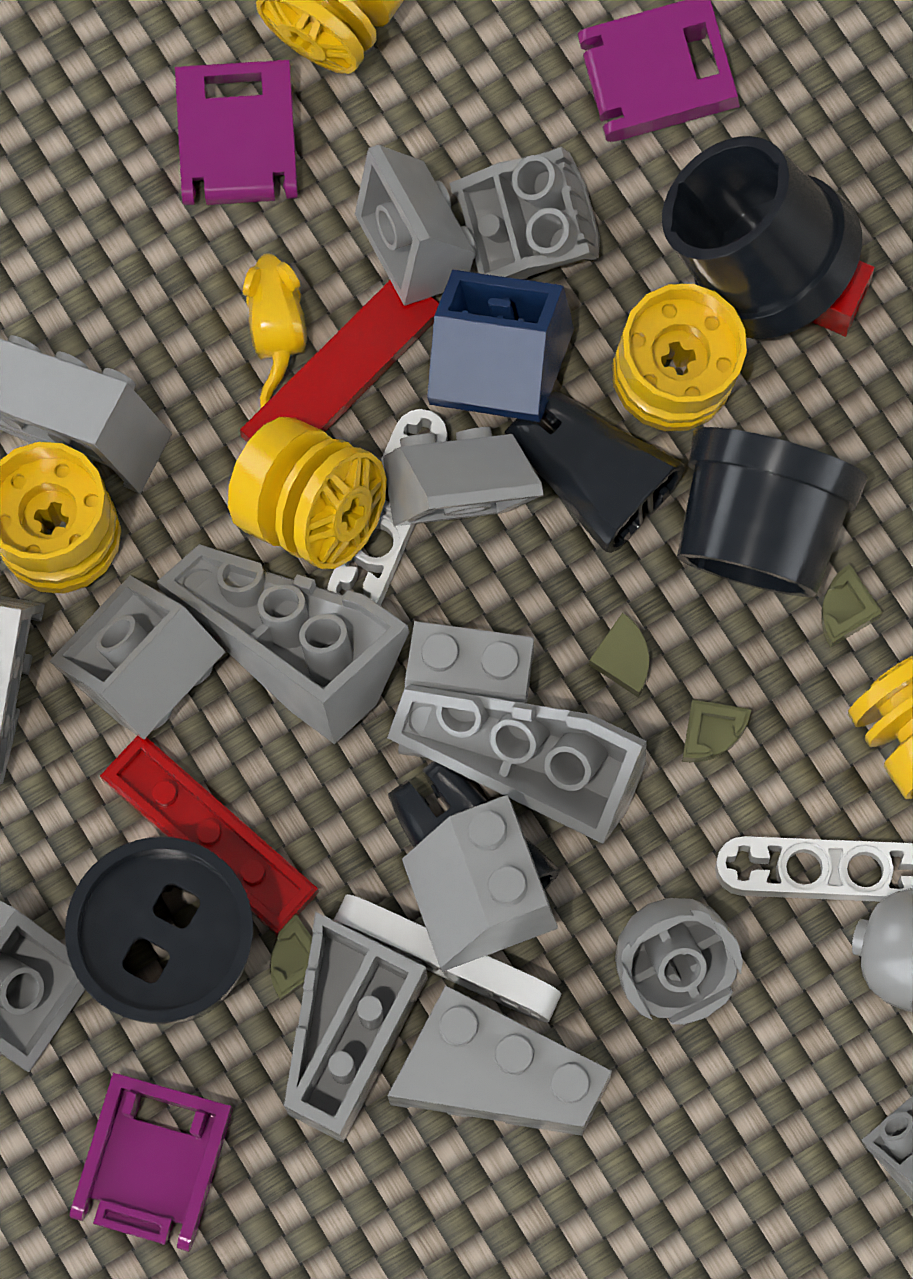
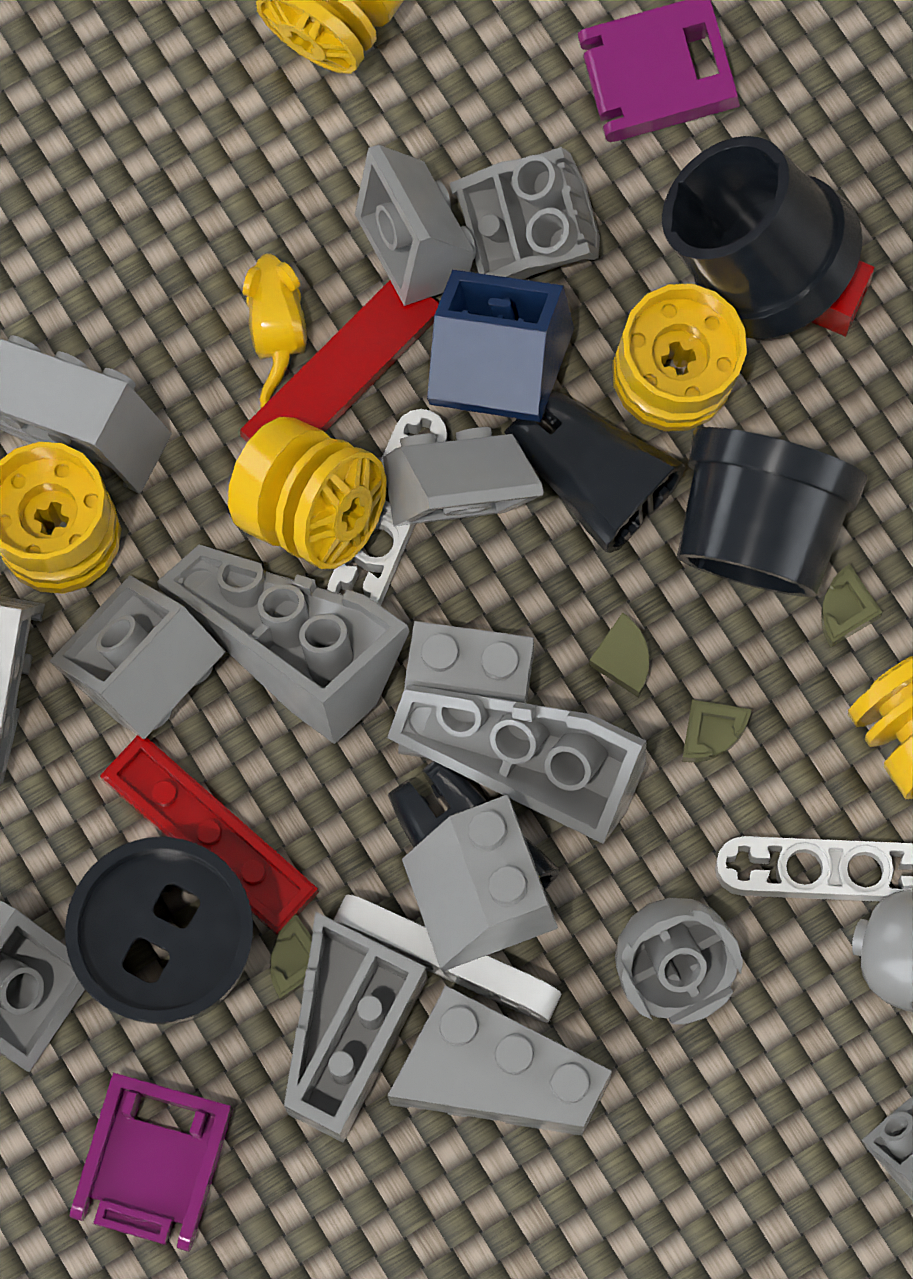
magenta container [175,60,298,205] -> none

